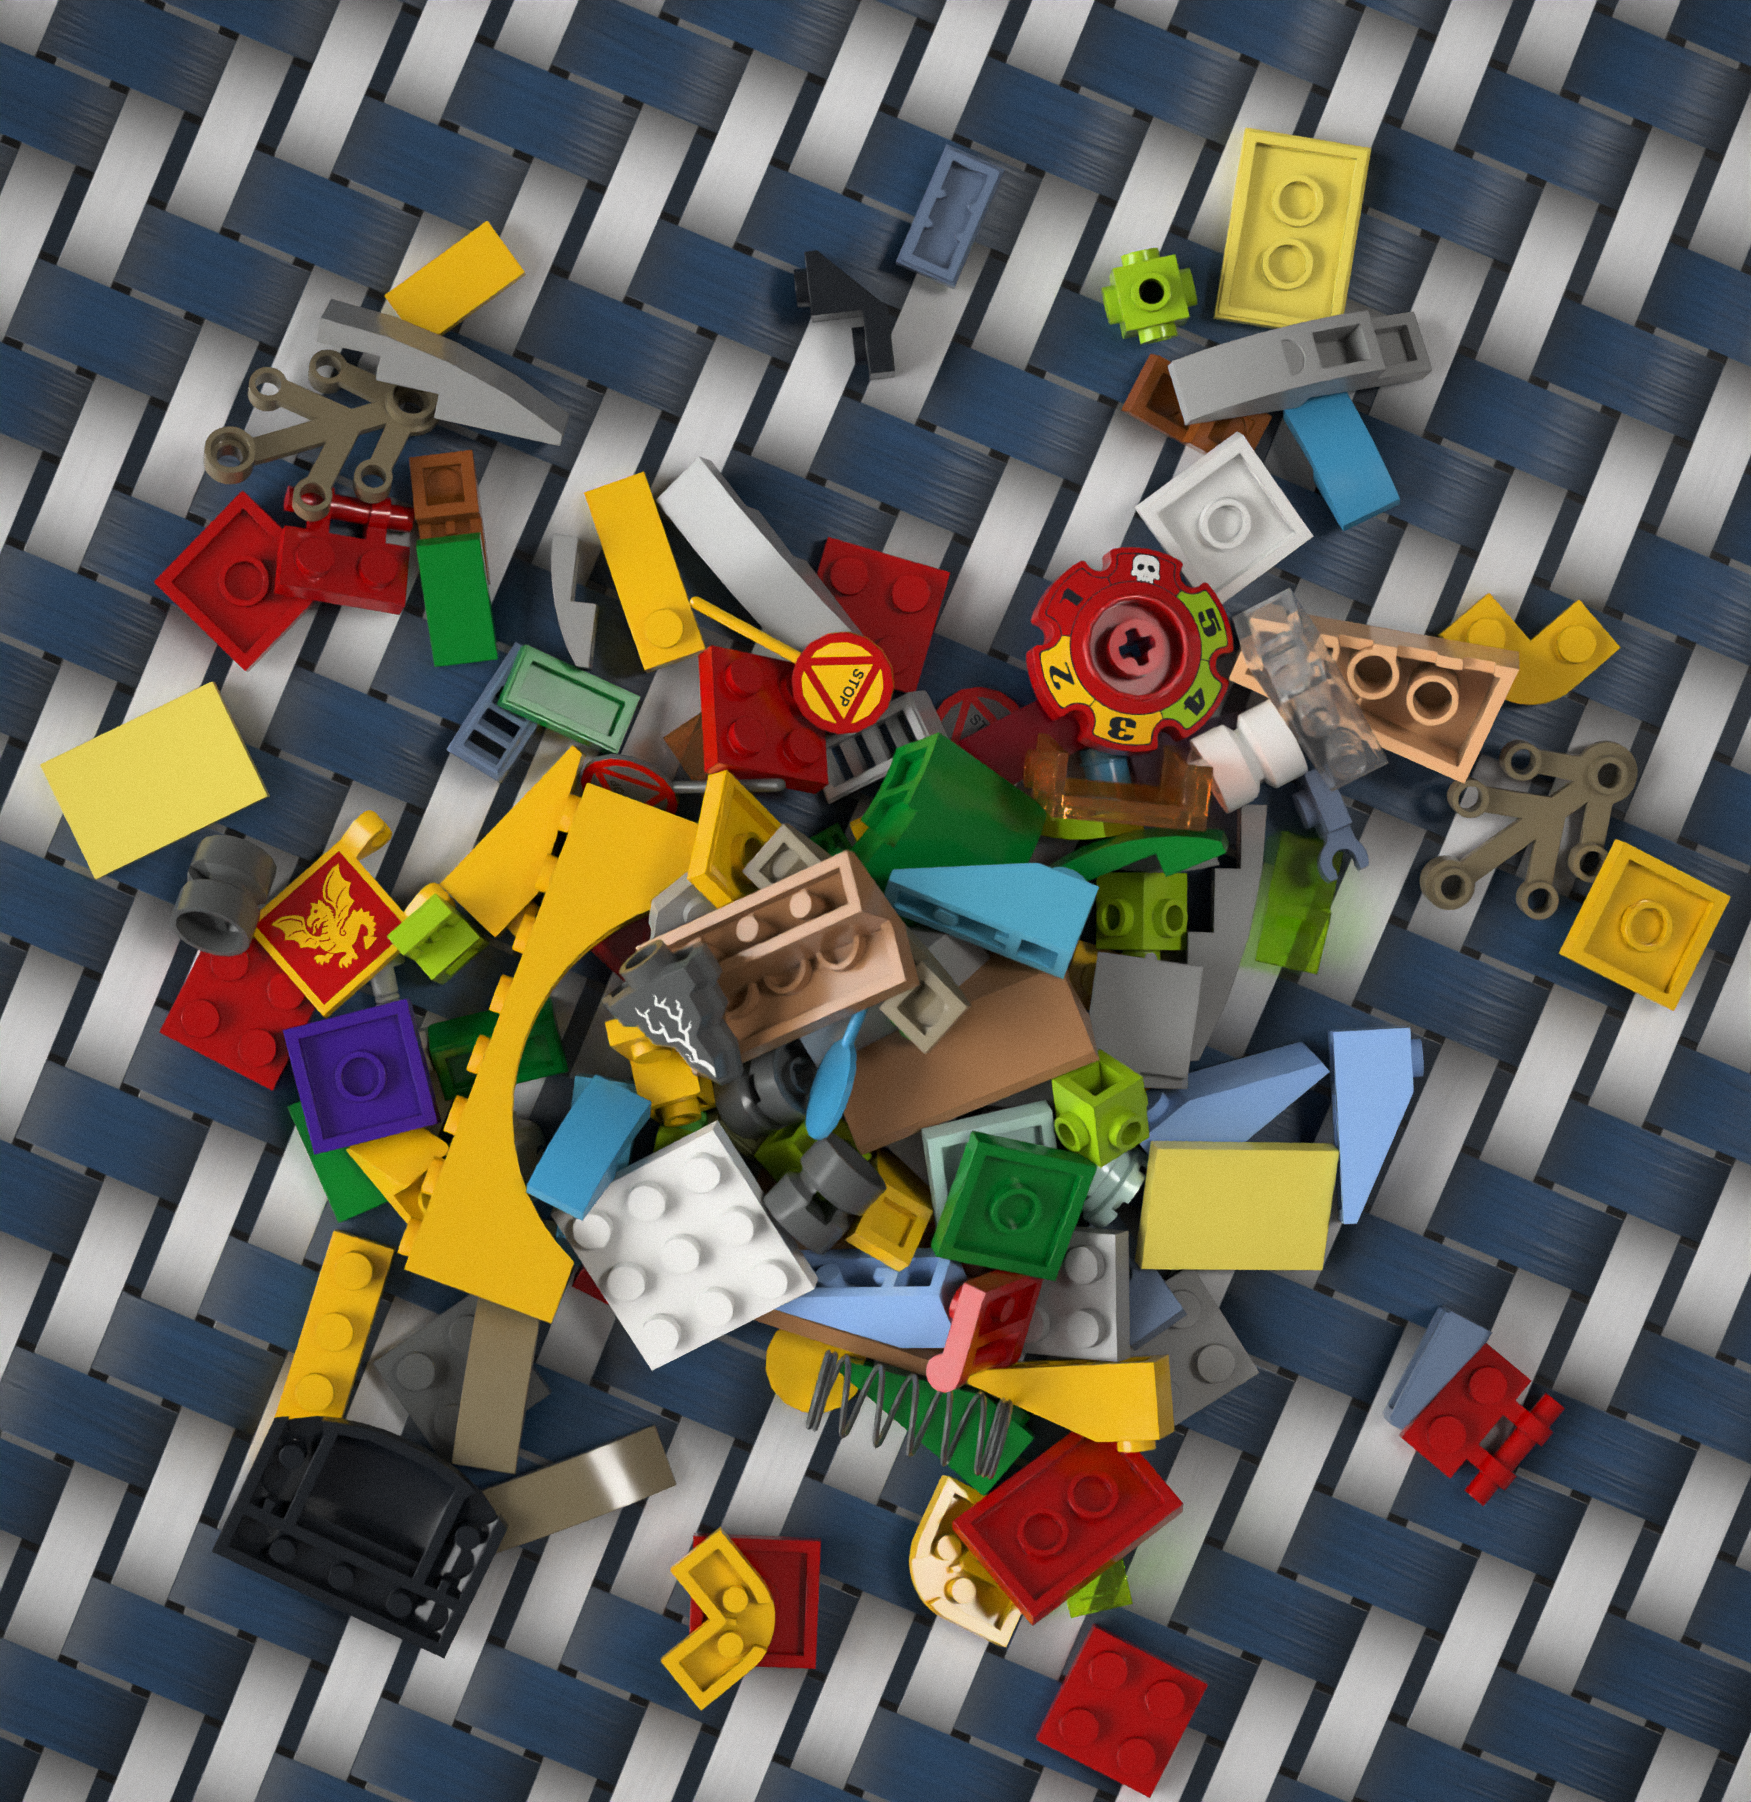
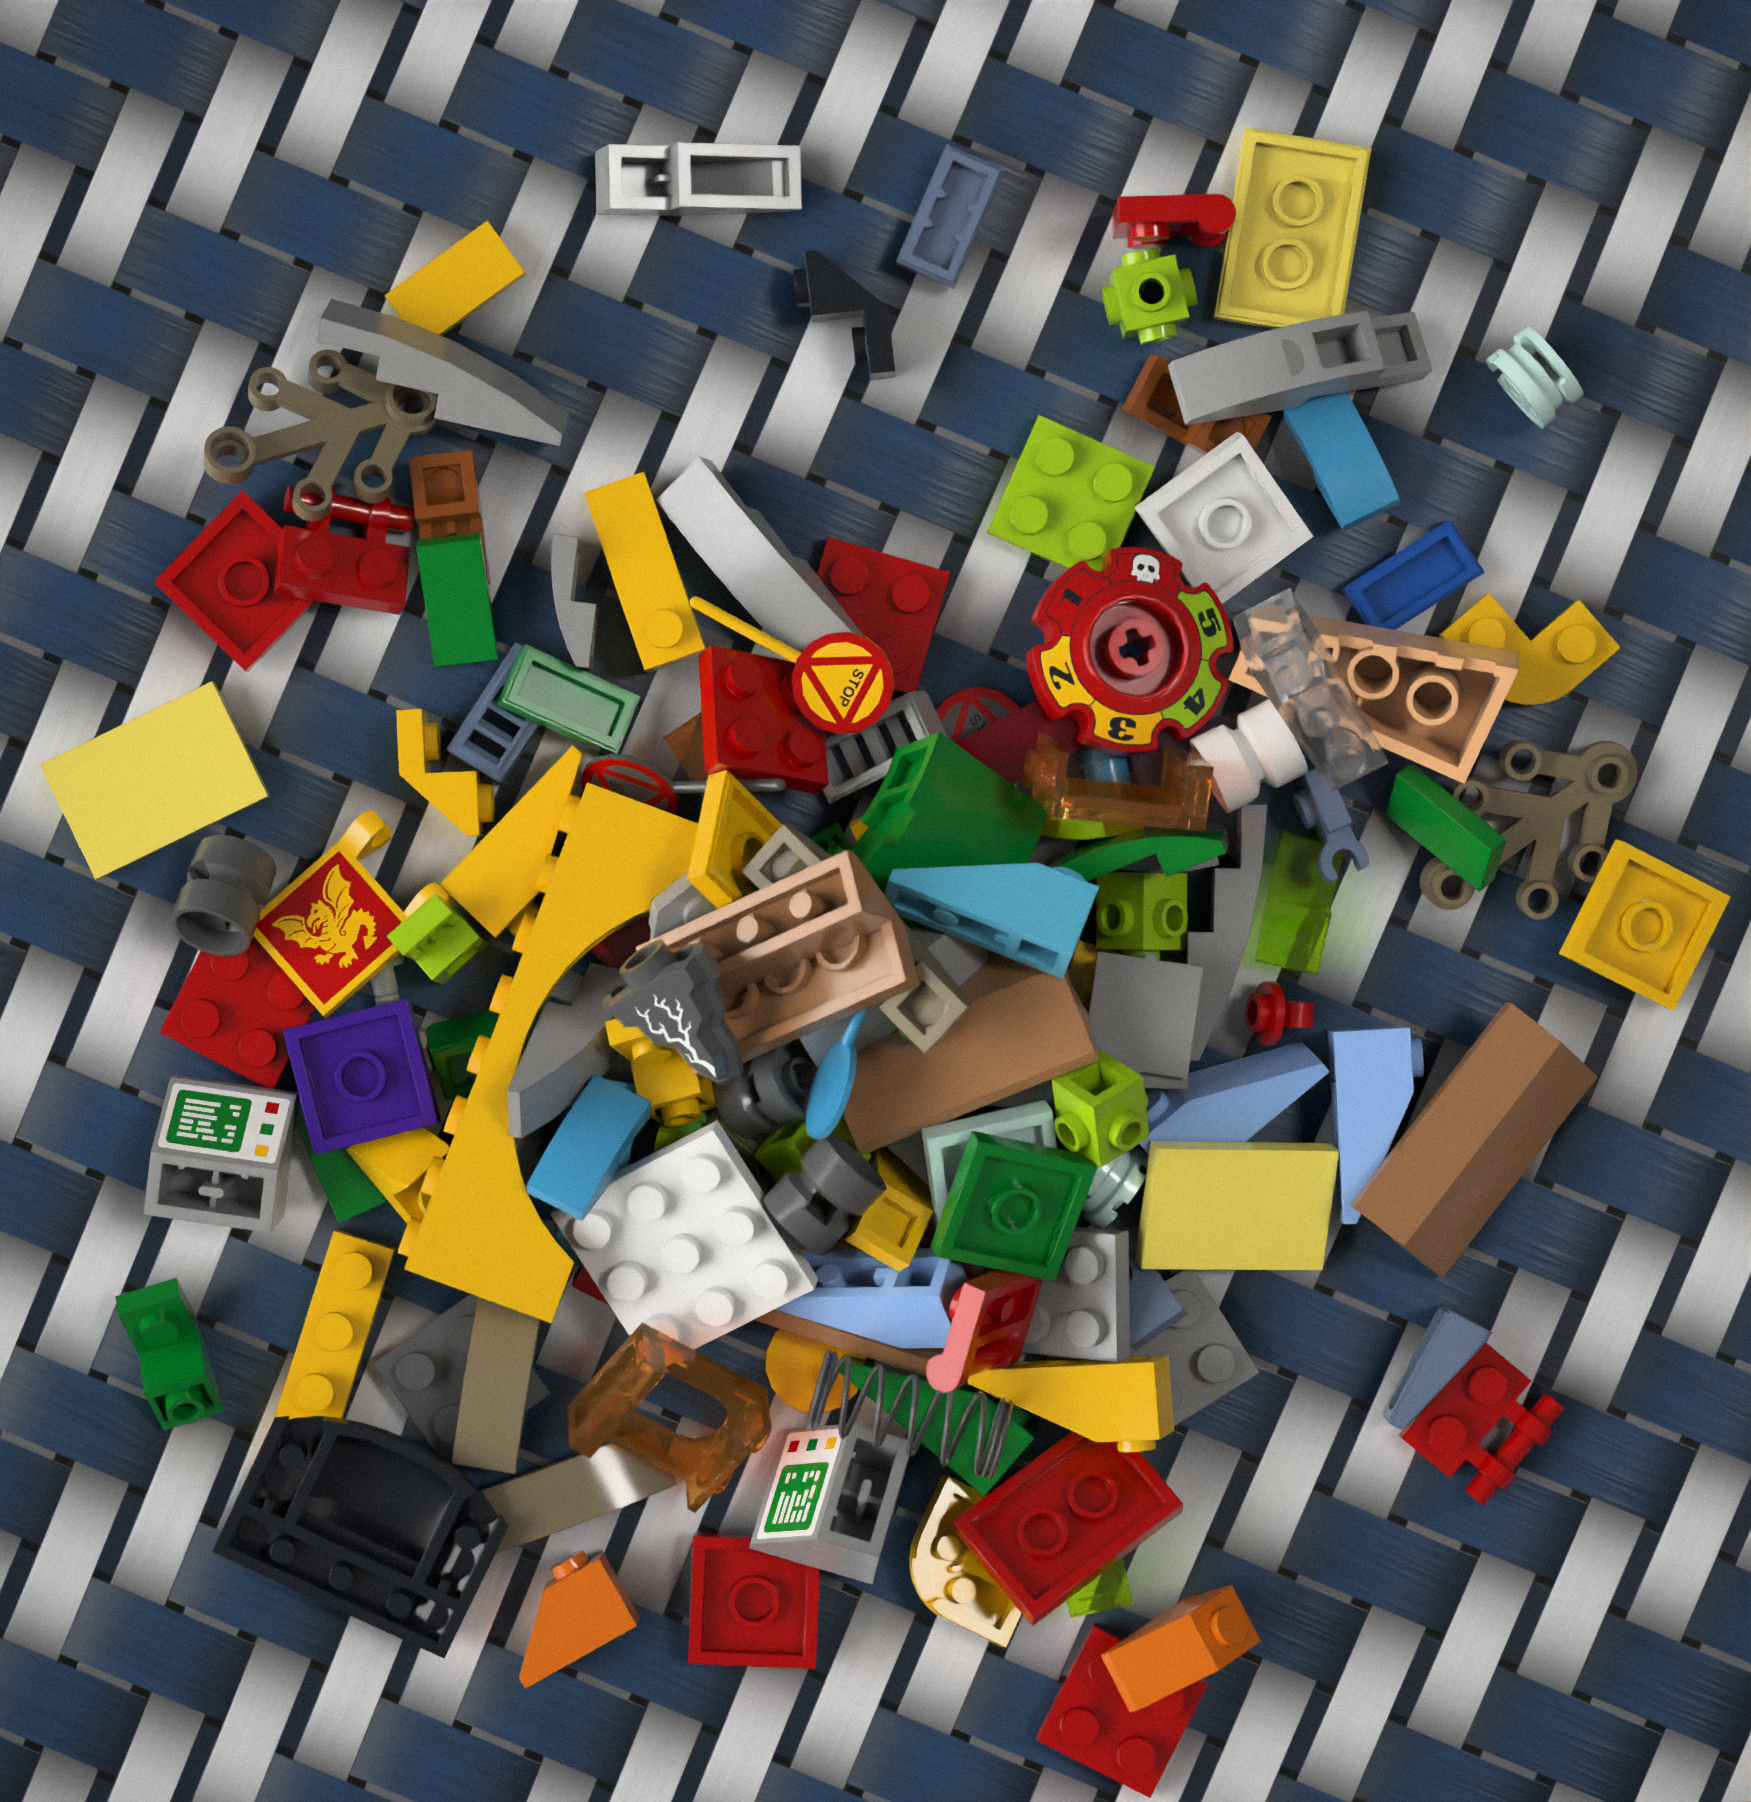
yellow plate [661,1527,775,1711] -> none
none -> green slope [115,1278,224,1431]
none -> light grey slope [144,1074,299,1233]
none -> yellow slope [396,709,495,836]
none -> light grey slope [507,963,625,1138]
none -> orange slope [519,1549,640,1689]
none -> clear orange panel [568,1322,772,1513]
none -> light grey slope [595,142,802,216]
none -> light grey slope [749,1424,909,1585]
none -> lime plate [987,415,1155,571]
none -> orange slope [1101,1584,1261,1712]
none -> red plate [1112,194,1236,249]
none -> red plate [1245,981,1314,1045]
none -> blue tile [1342,519,1485,630]
none -> medium nougat slope [1350,1001,1598,1278]
none -> green tile [1385,763,1506,892]
none -> light aqua wheel [1486,326,1584,428]

